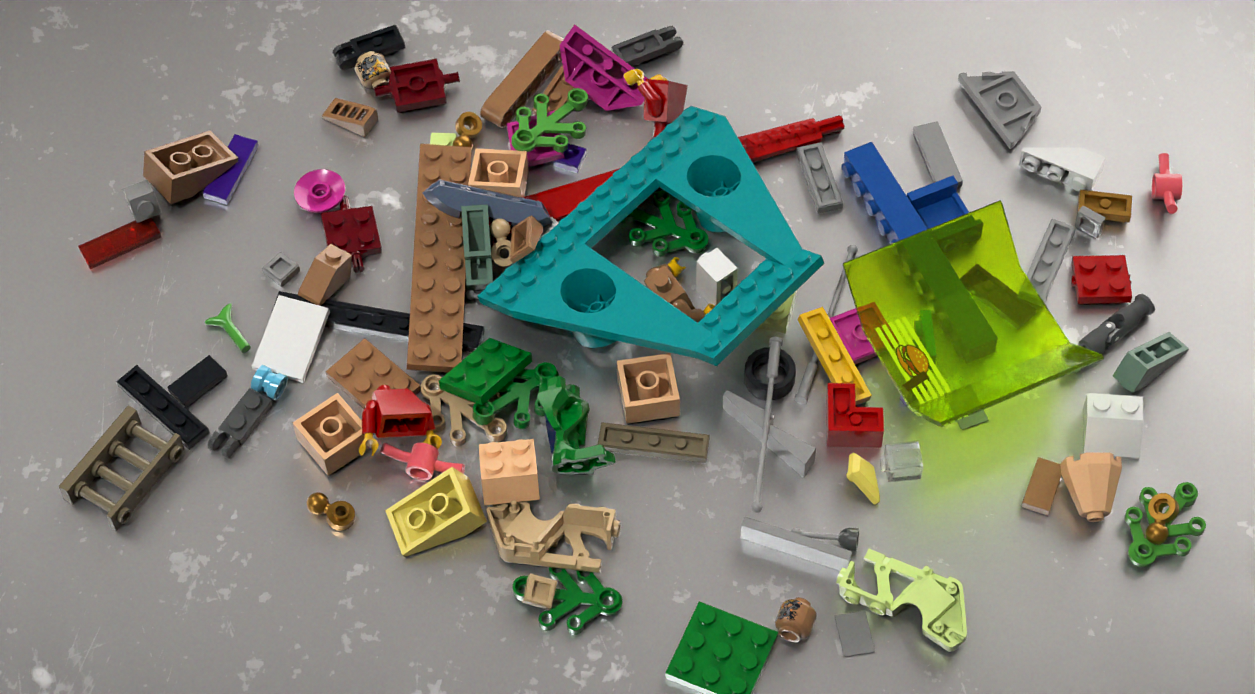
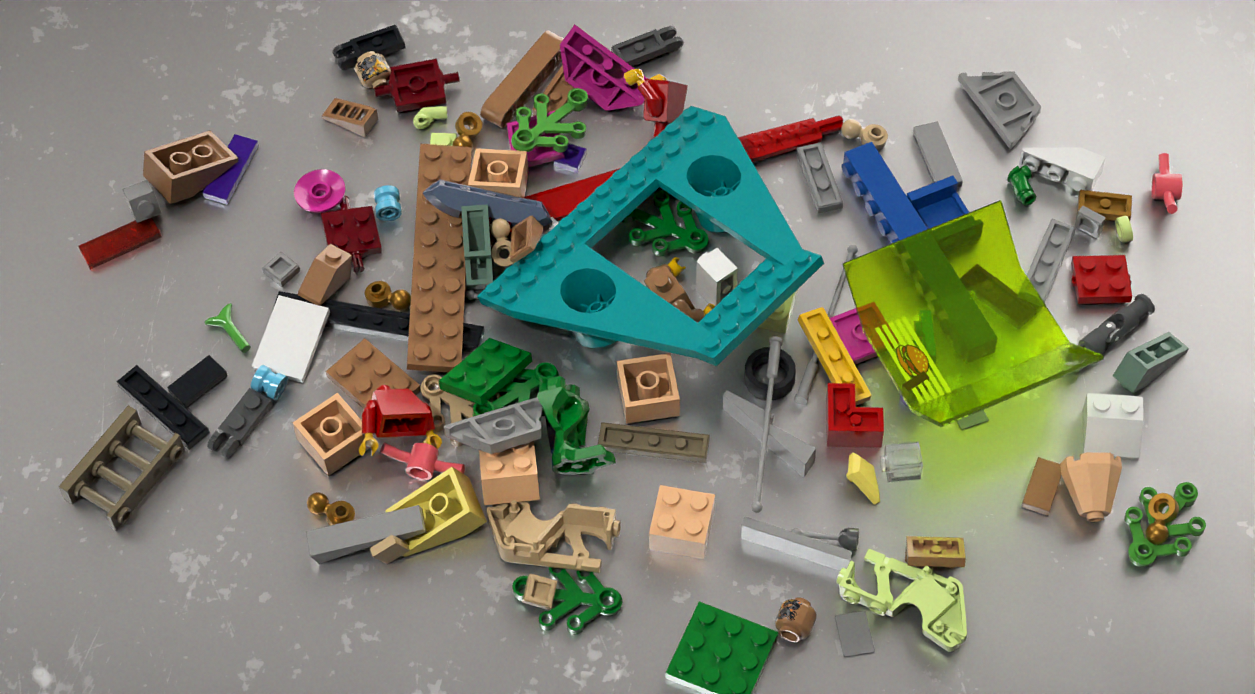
none -> light grey slope [306,505,426,564]
none -> pearl gold plate [365,281,411,310]
none -> tan tile [370,535,410,564]
none -> medium azure wheel [374,185,402,221]
none -> yellowish green arm [413,106,447,129]
none -> light grey wing [444,397,542,454]
none -> light nougat brick [649,485,715,559]
none -> tan plate [841,119,888,151]
none -> medium nougat bracket [905,536,966,568]
none -> green arm [1007,165,1037,206]
none -> yellowish green tile [1115,216,1133,243]

